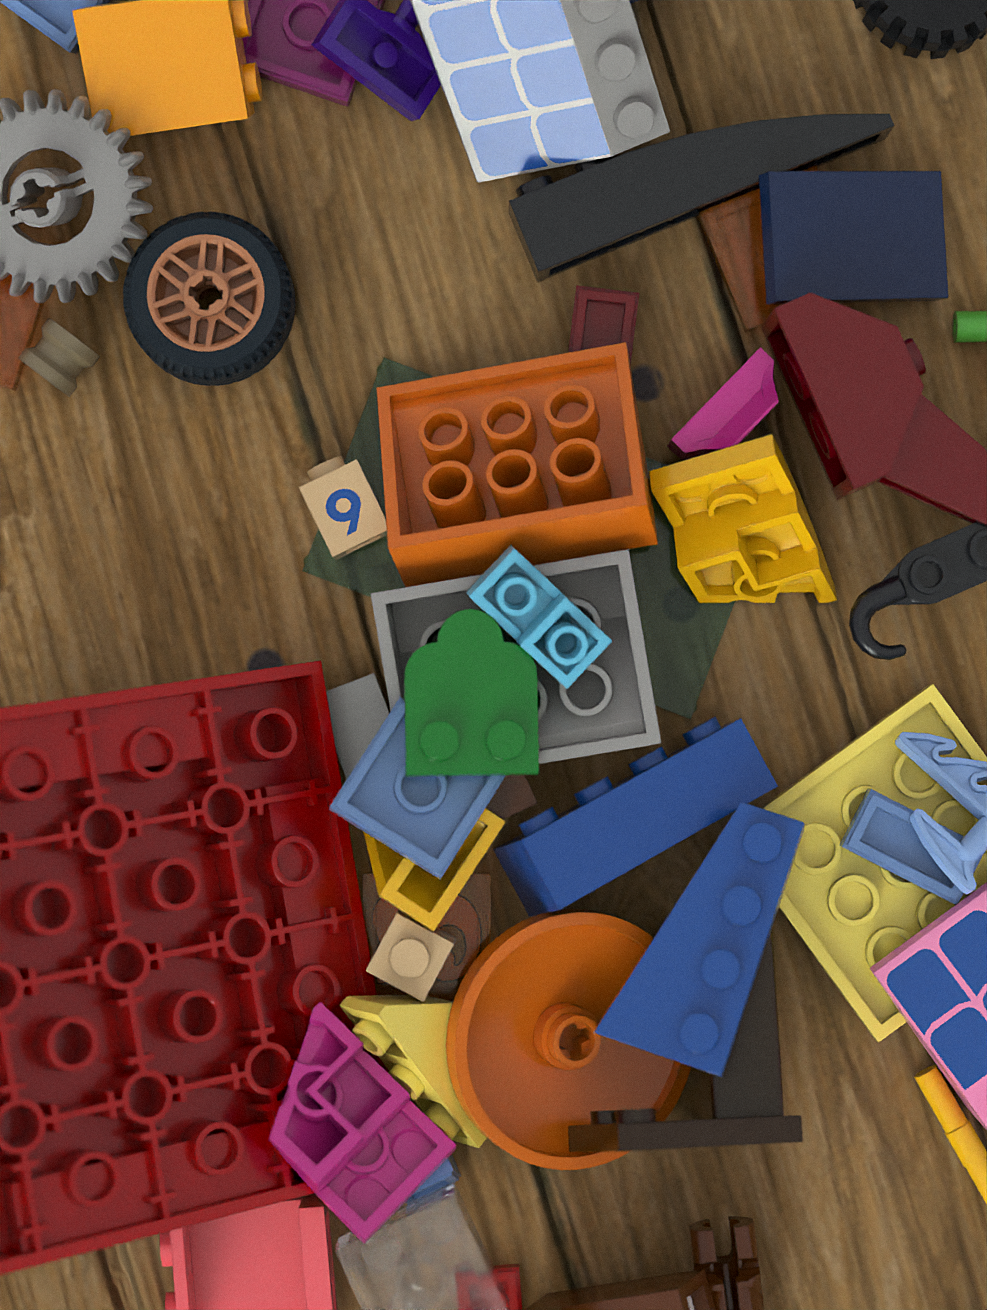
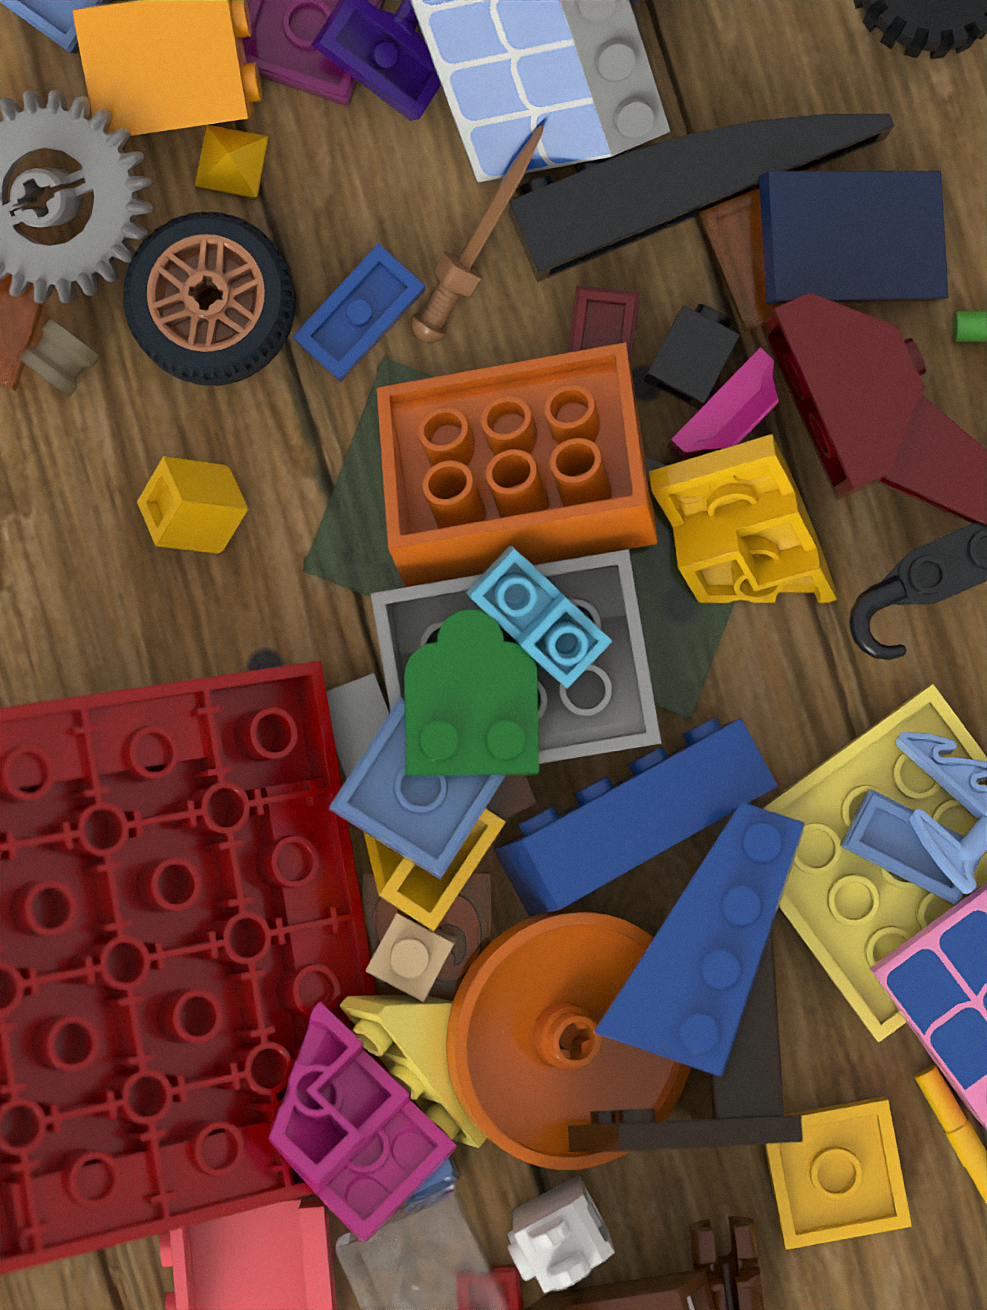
tan brick [299,456,387,560] -> none
none -> yellow panel [137,456,249,554]
none -> yellow slope [194,125,269,200]
none -> blue plate [293,243,426,383]
none -> medium nougat sword [411,125,544,342]
none -> white hinge [507,1174,614,1293]
none -> black brick [644,304,740,410]
none -> yellow plate [764,1096,912,1250]

